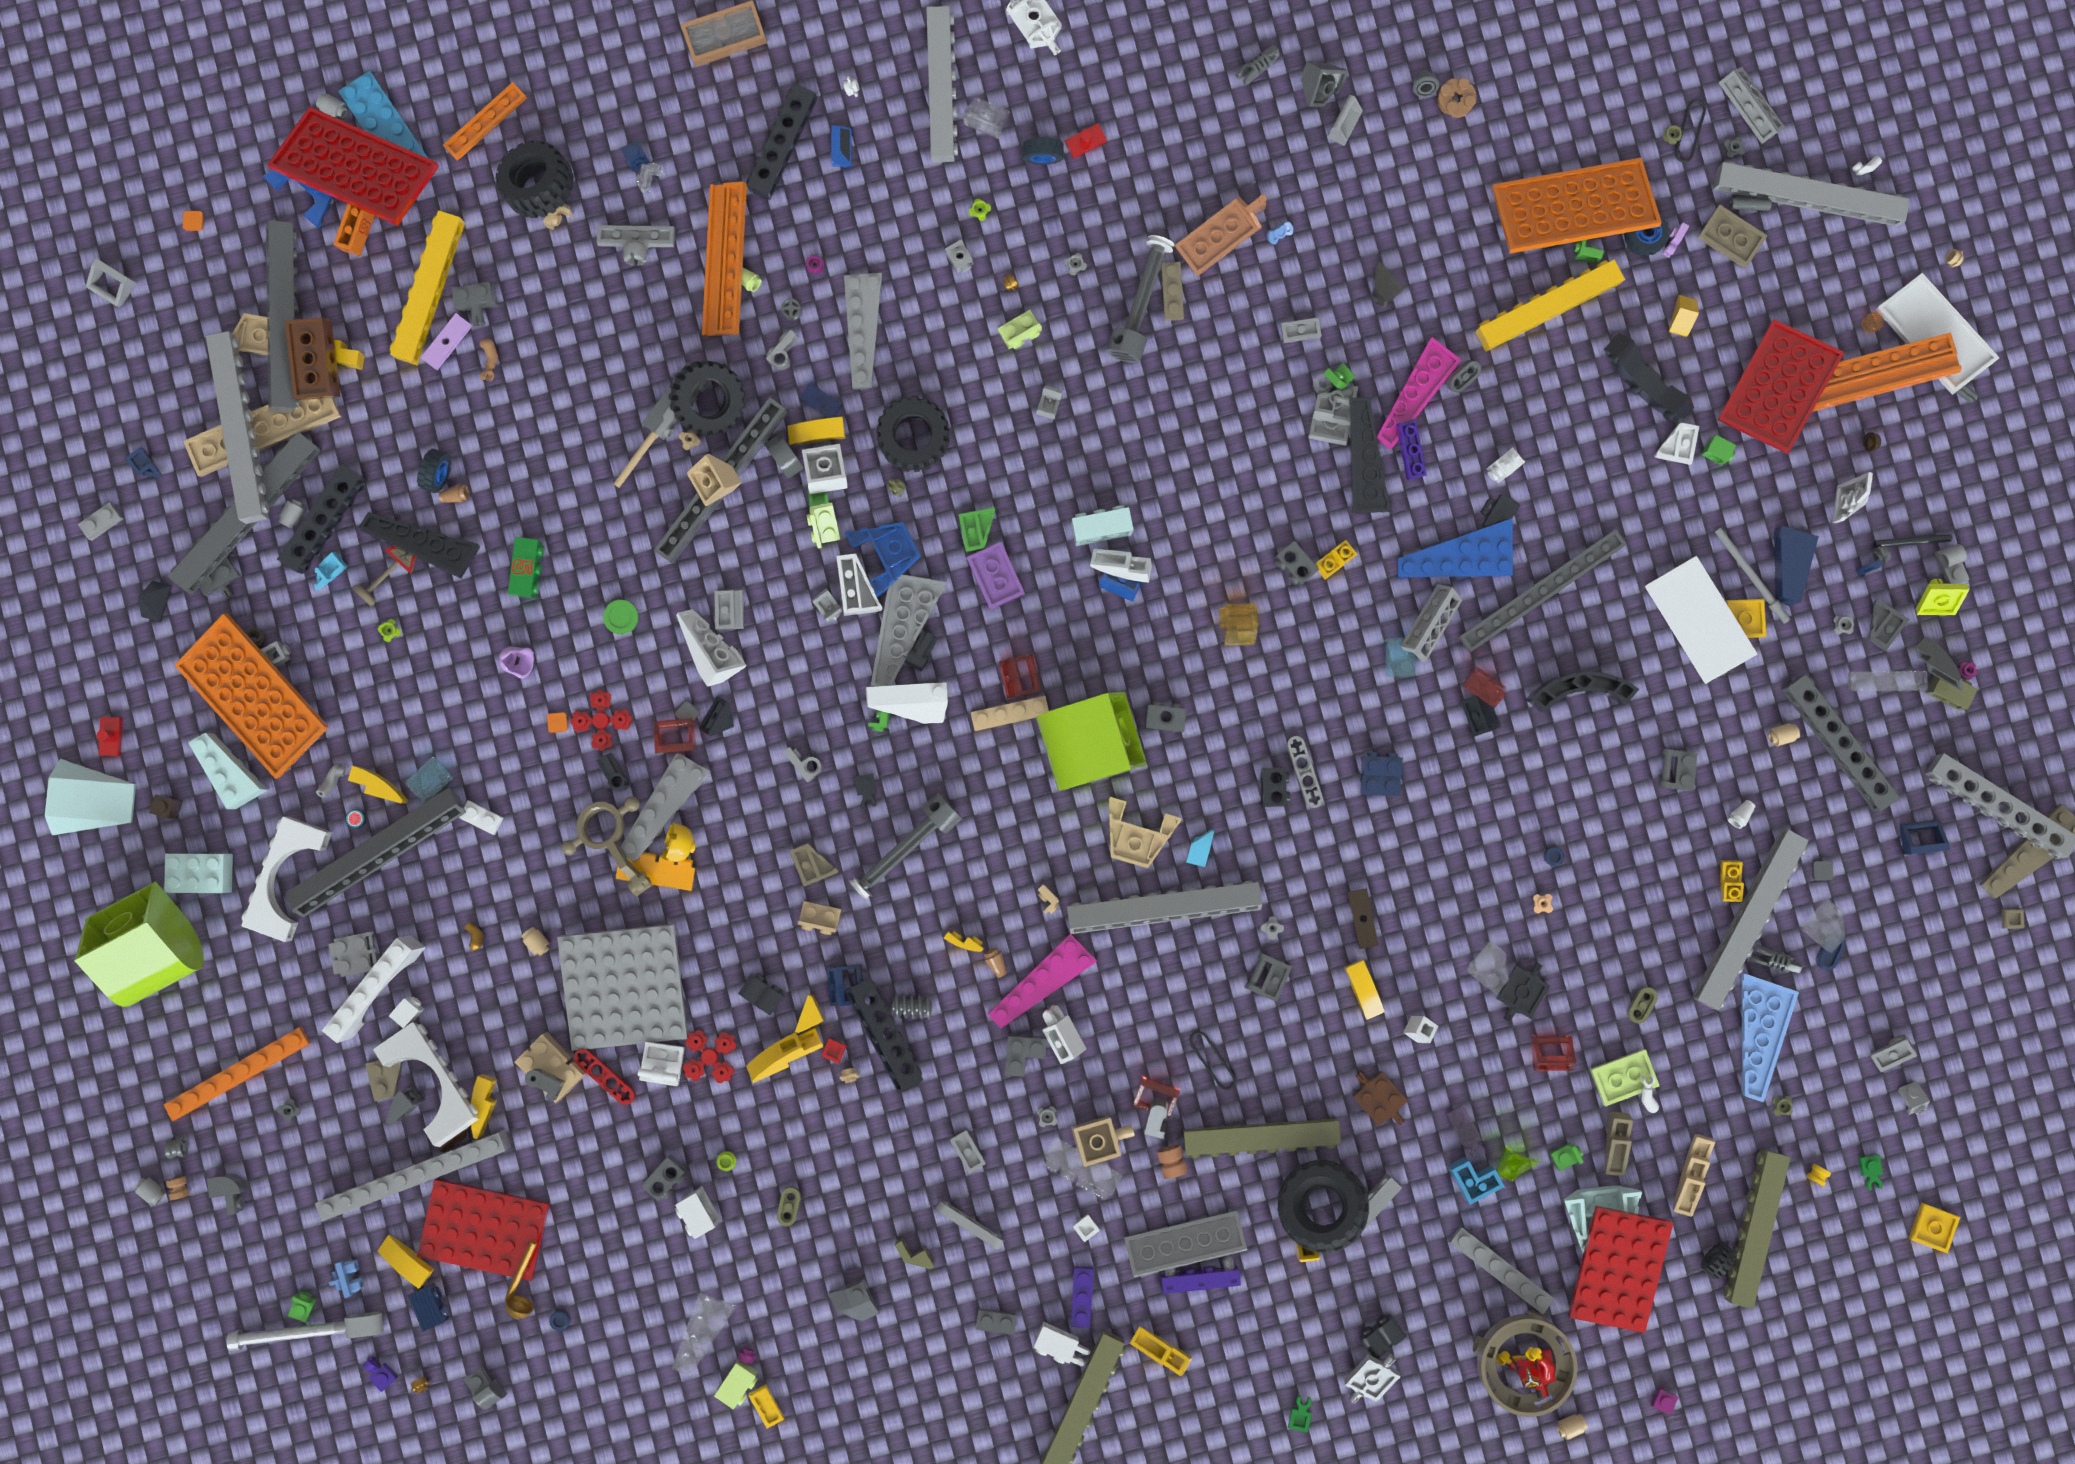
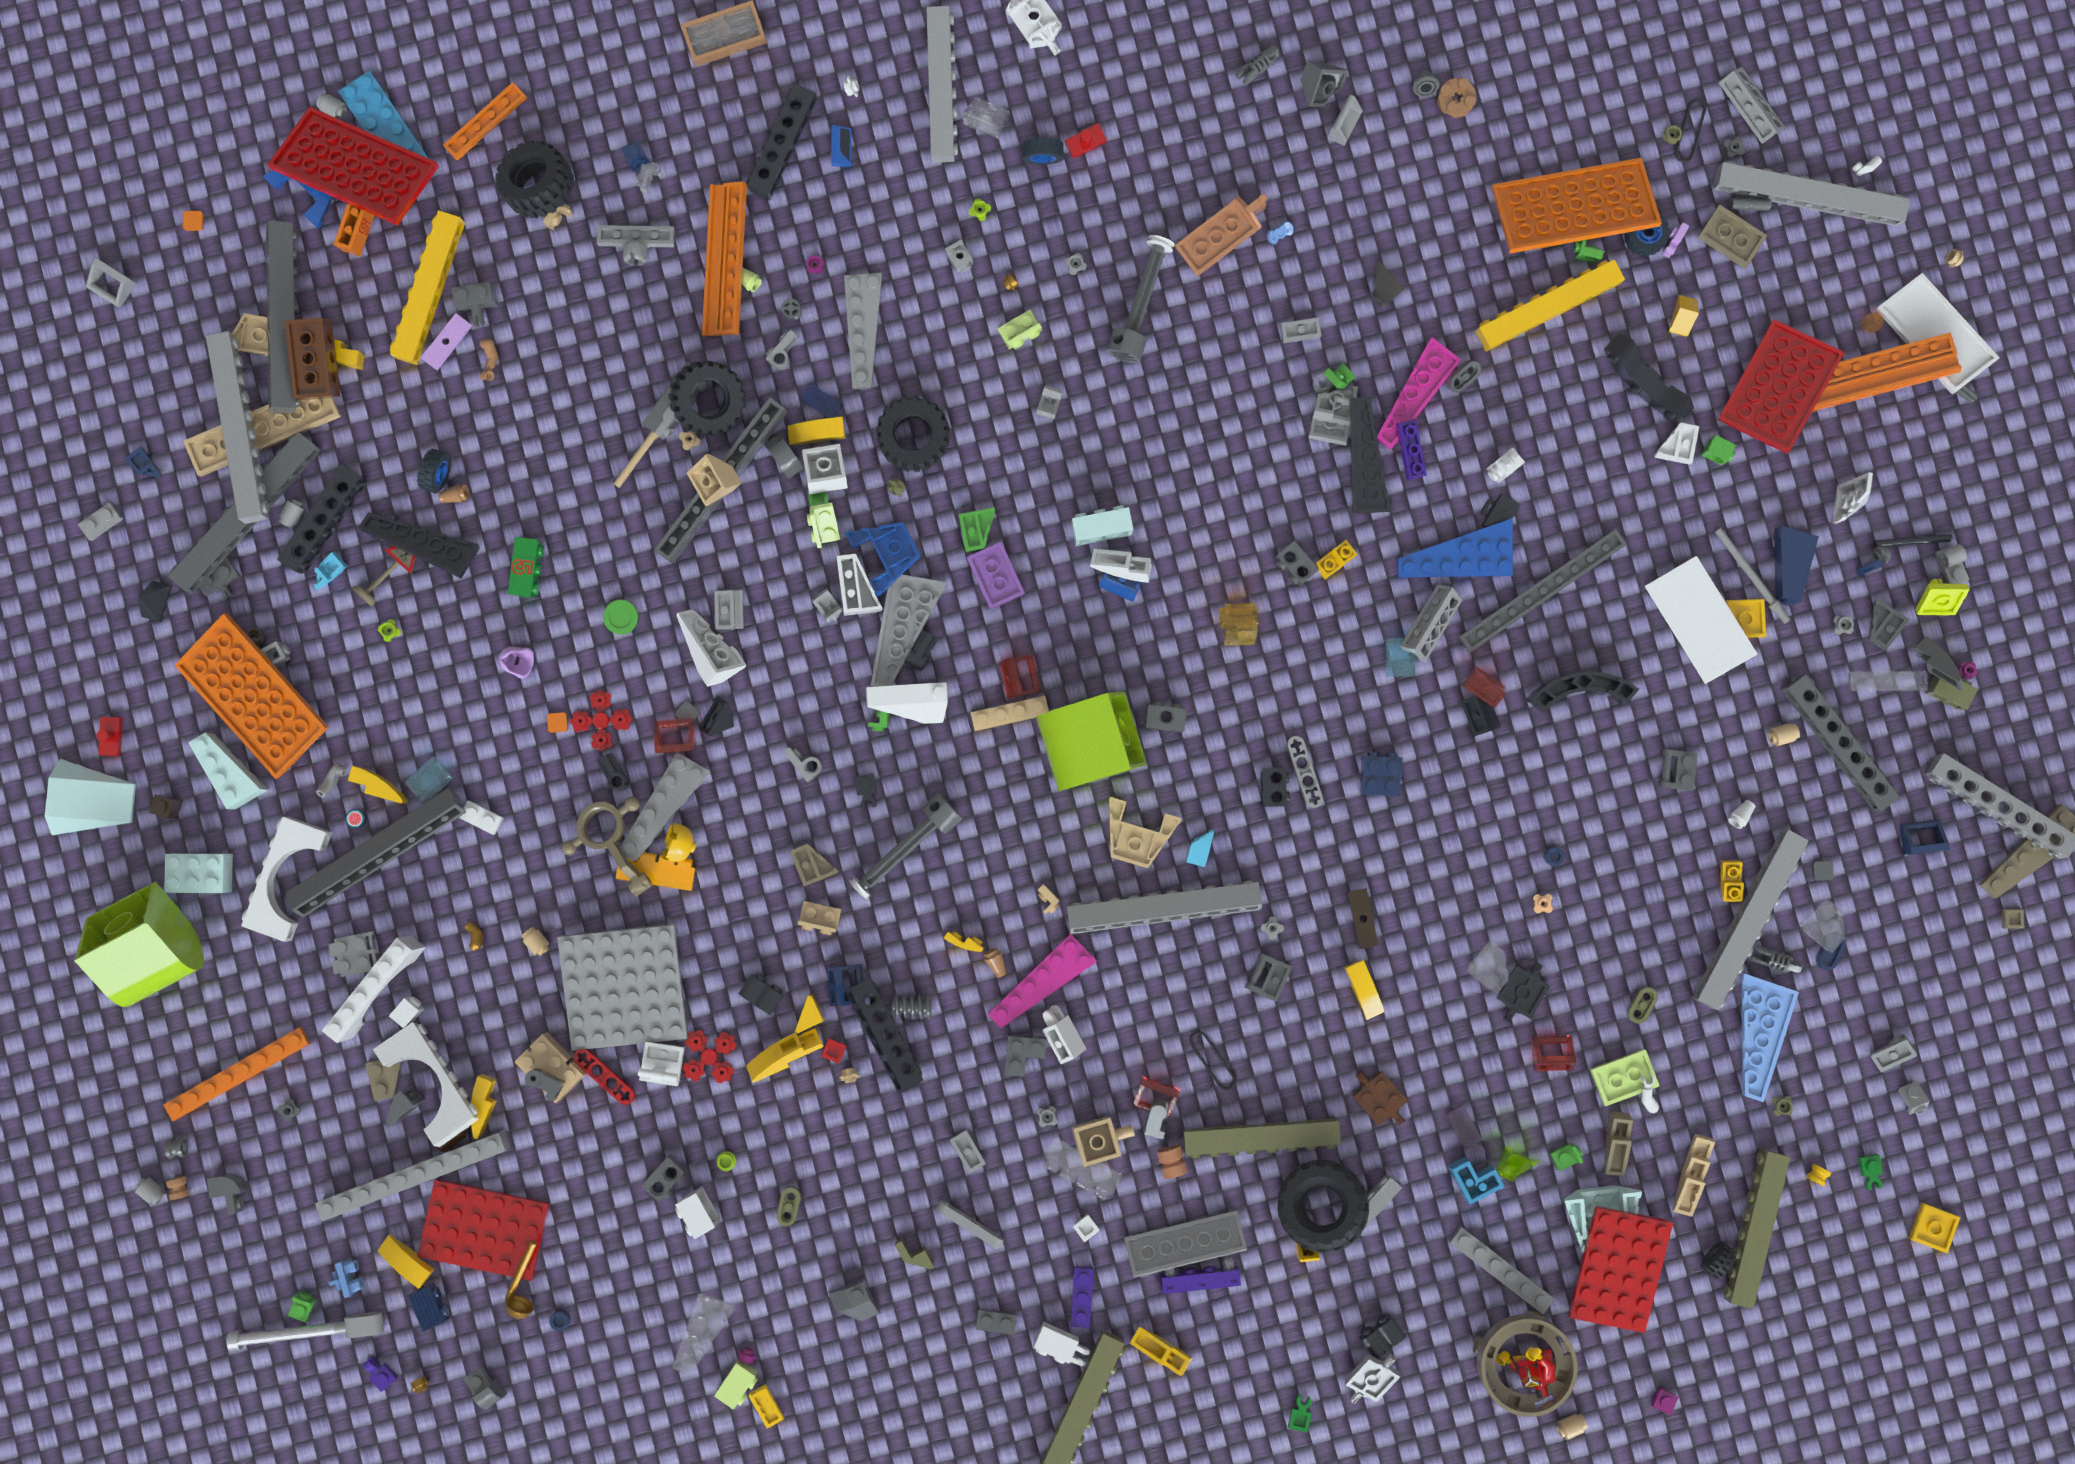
dark tan plate [1161,262,1184,321] -> none
white brick [1403,1016,1438,1043] -> none
dark brown plate [1863,432,1881,452] -> none

